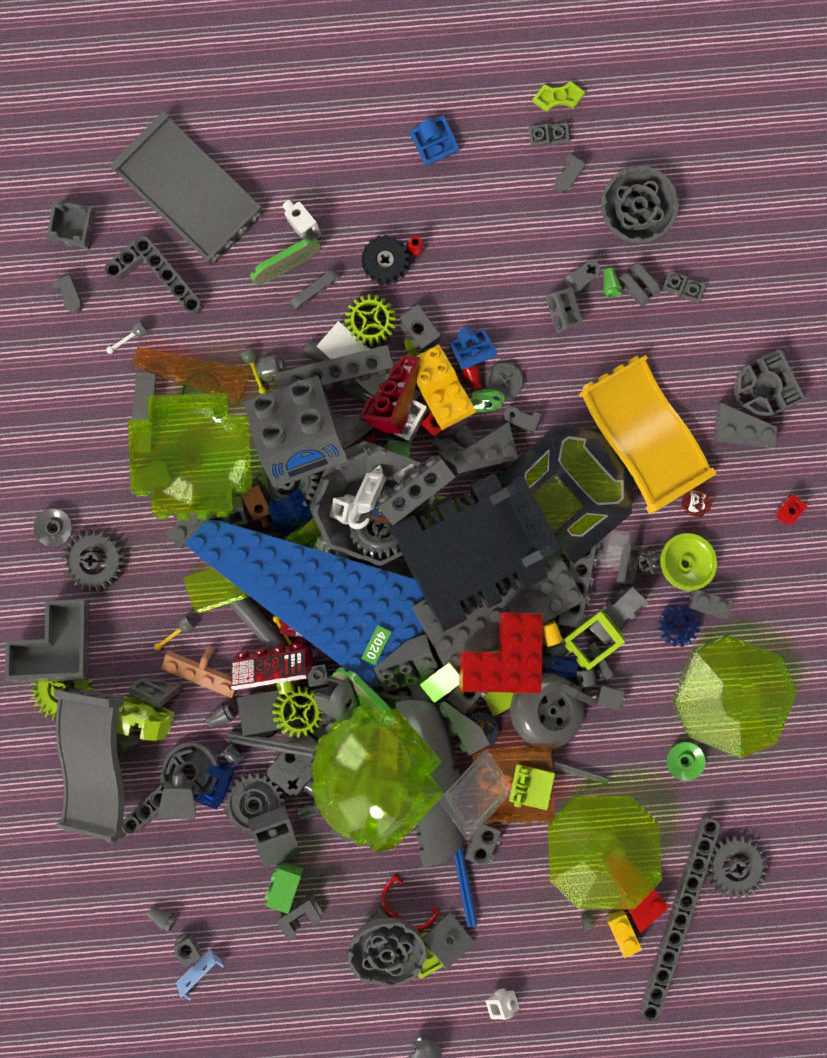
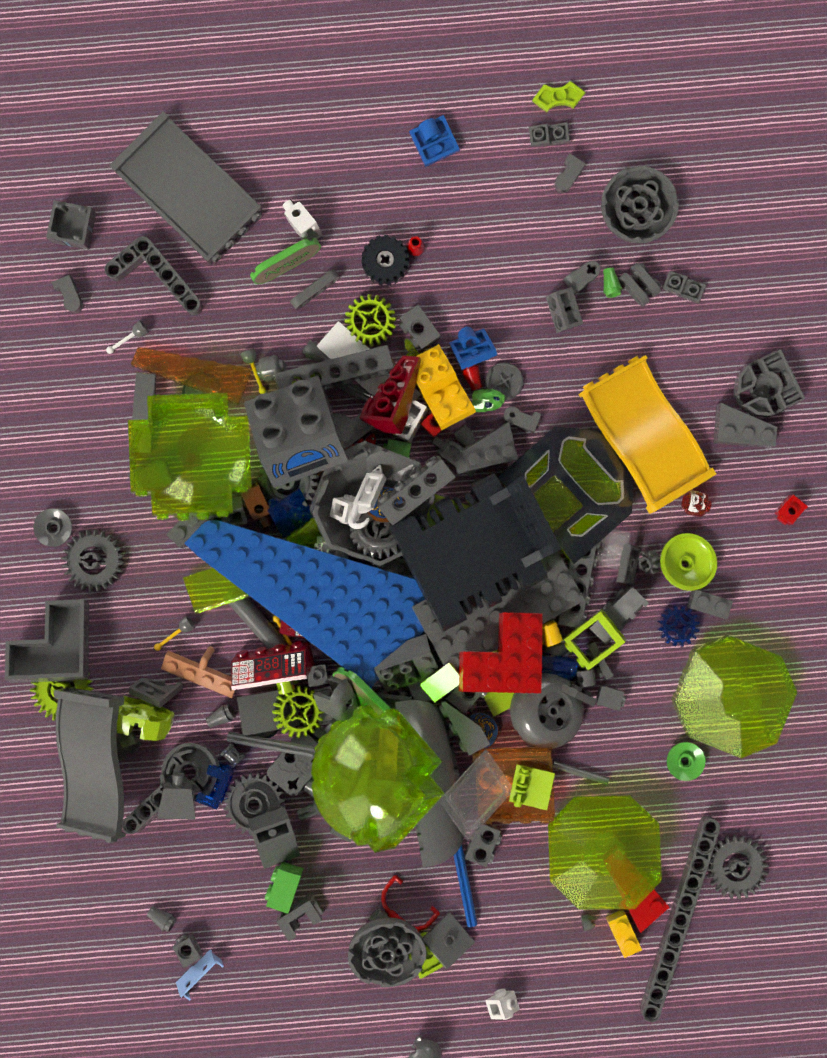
bright green sticker [361,625,391,665] -> none

